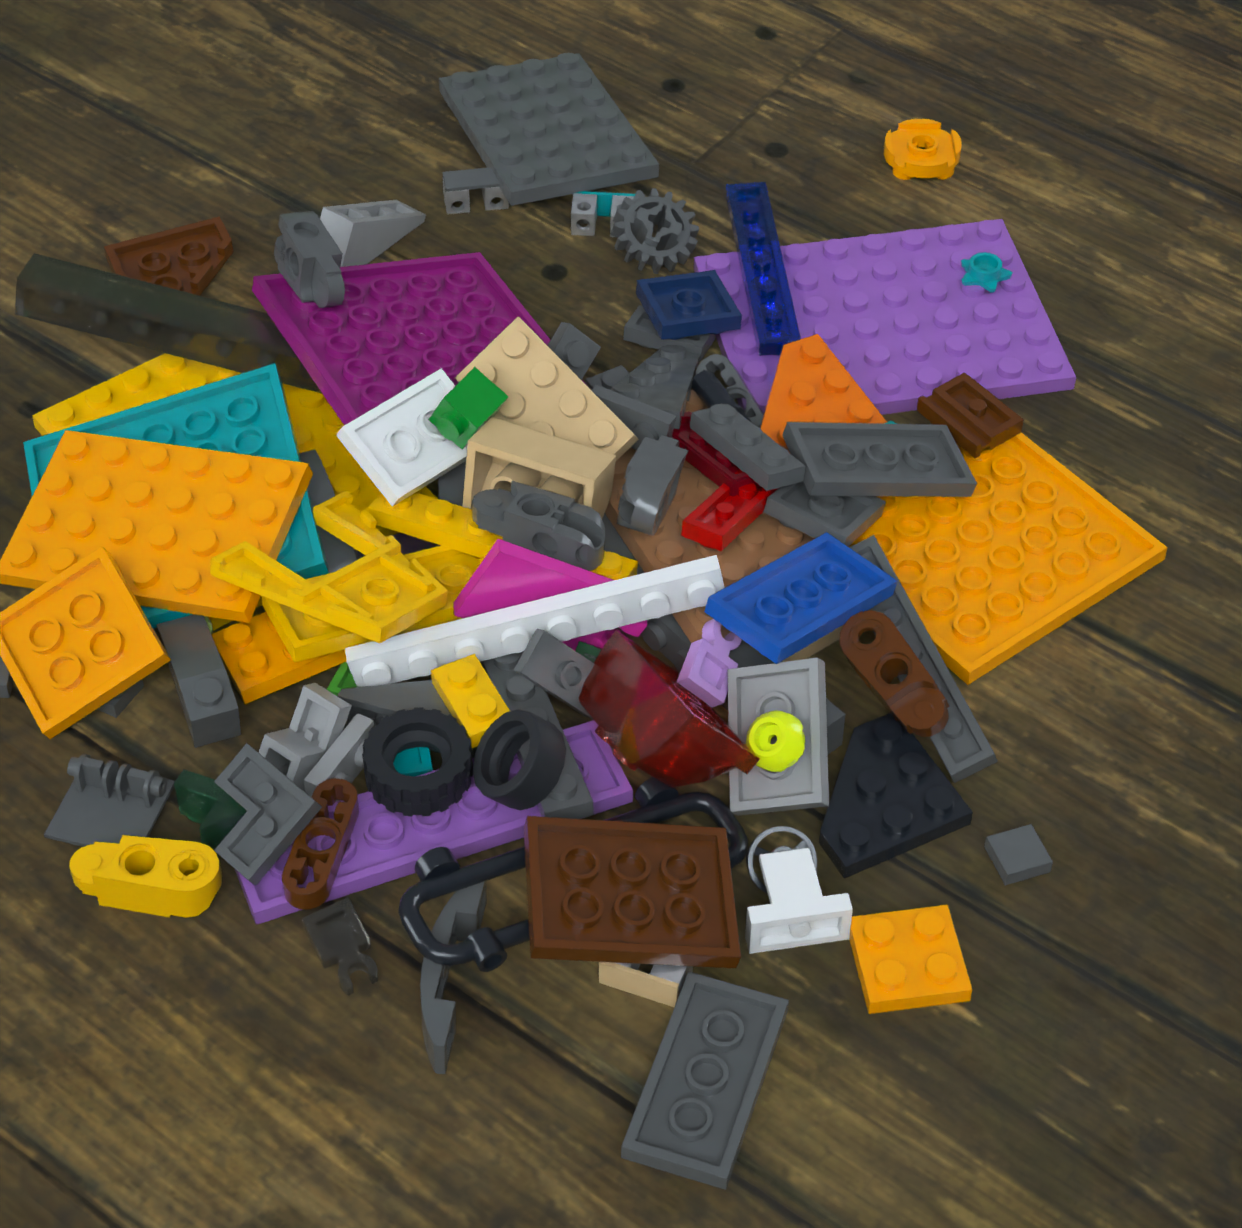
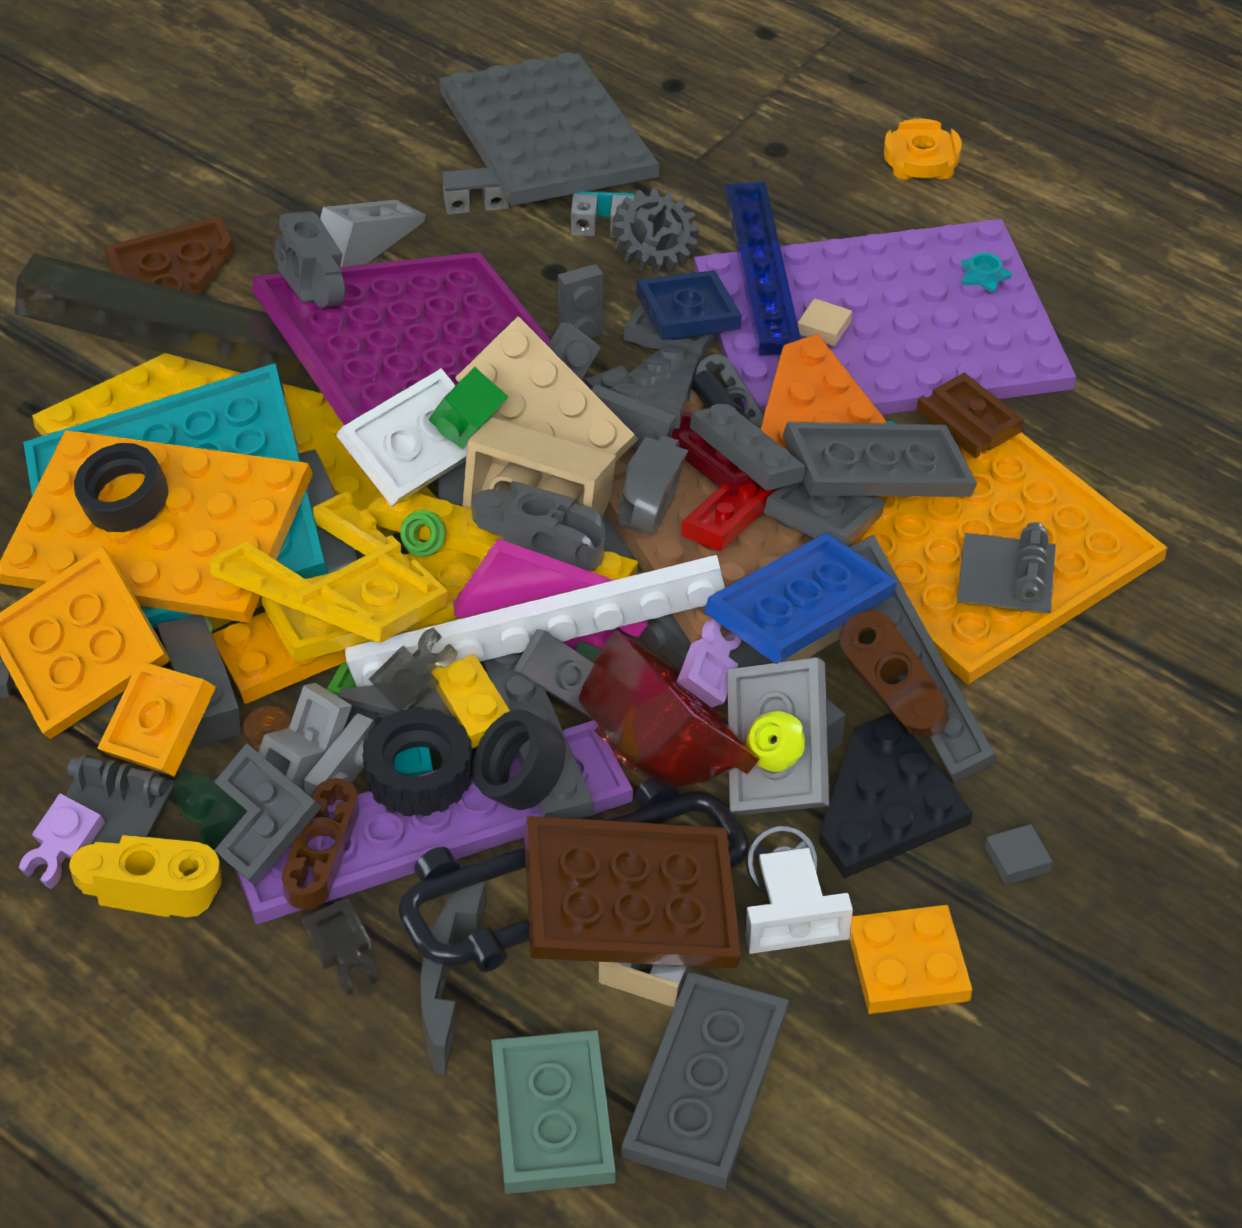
none -> lavender plate [19,794,105,889]
none -> black tyre [74,443,169,532]
none -> light orange plate [97,661,216,777]
none -> clear orange plate [243,706,291,750]
none -> clear smoke plate [368,627,458,711]
none -> bright green plate [400,510,446,557]
none -> sand green plate [491,1030,615,1194]
none -> dark grey plate [558,264,603,339]
none -> tan tile [796,298,852,346]
none -> dark grey hinge [957,522,1056,614]

